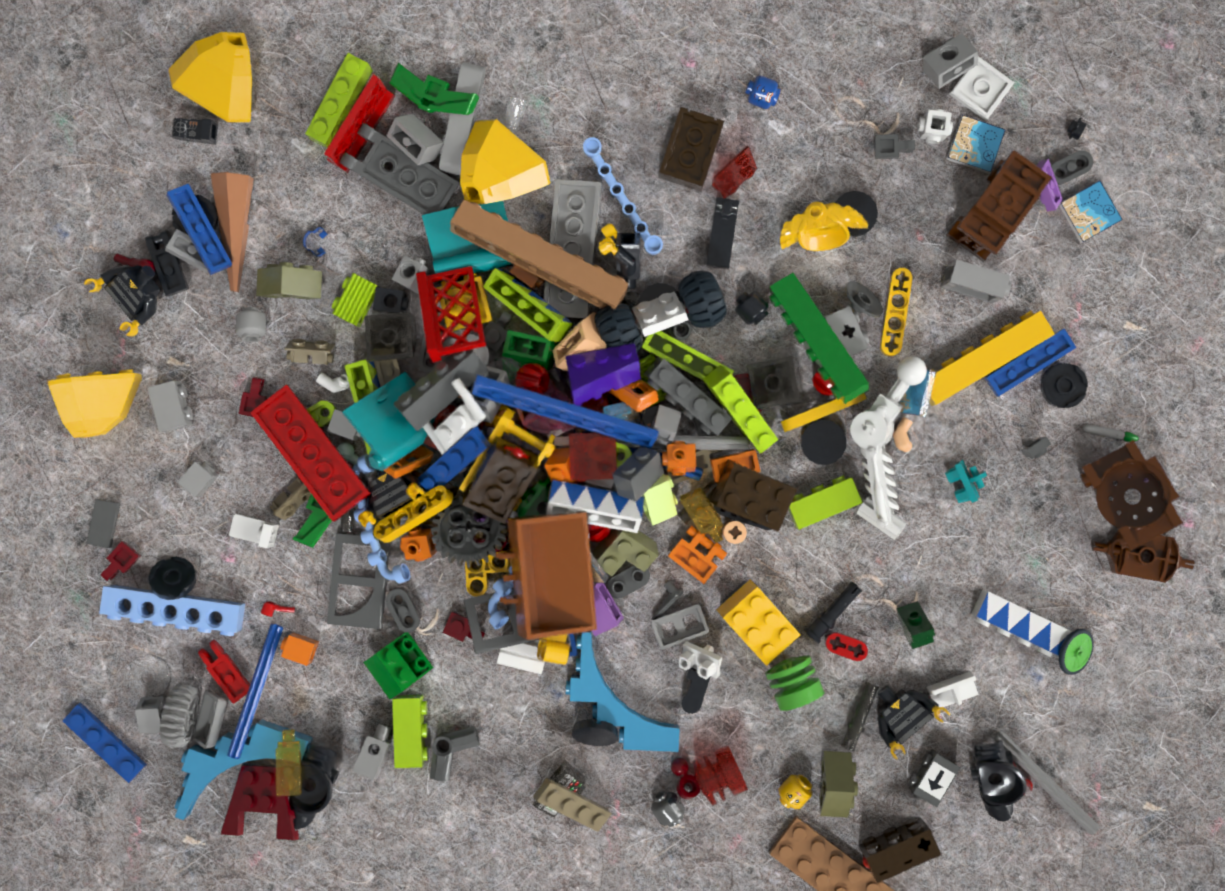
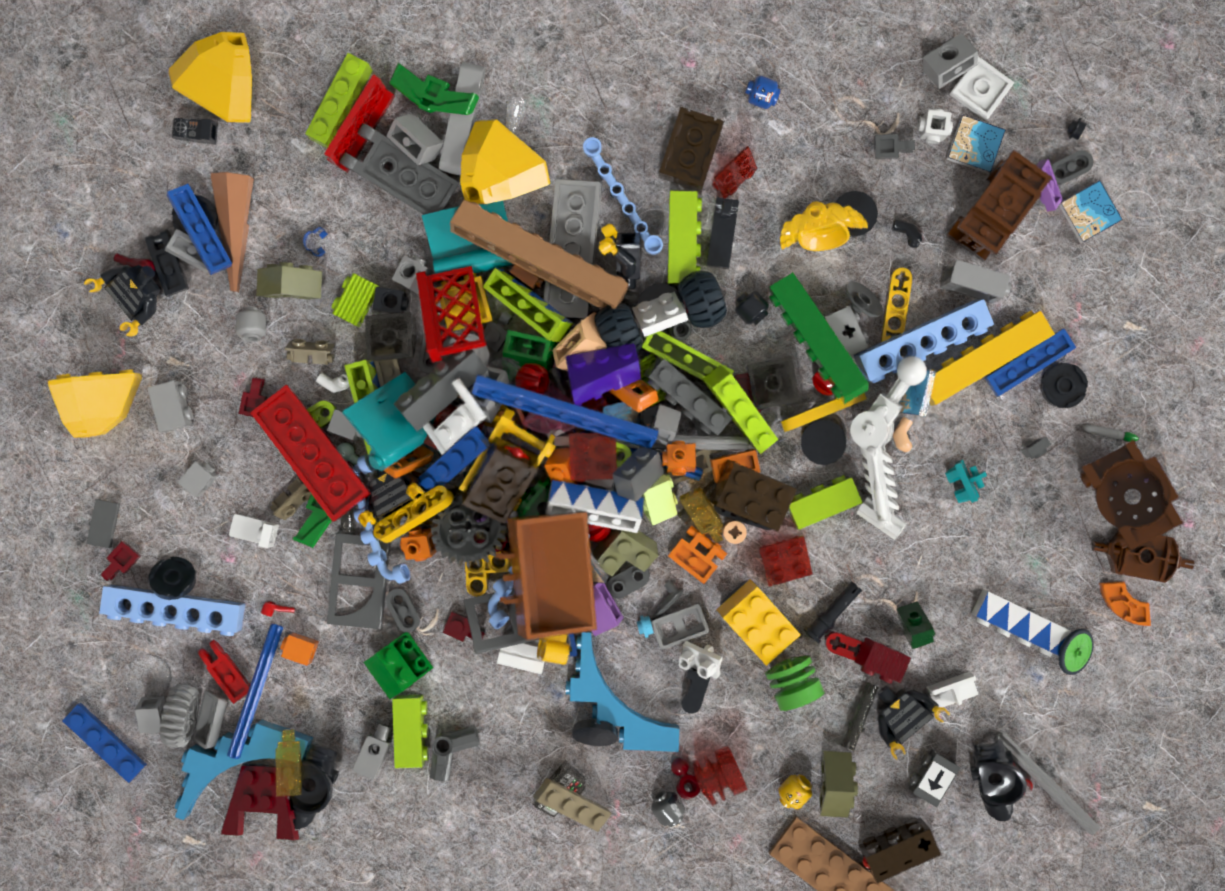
none -> medium azure plate [637,615,654,638]
none -> lime brick [667,191,702,286]
none -> clear red hinge [758,535,813,587]
none -> light blue brick [853,299,994,383]
none -> dark red brick [855,637,912,684]
none -> black arm [892,220,922,248]
none -> orange tile [1099,581,1151,626]

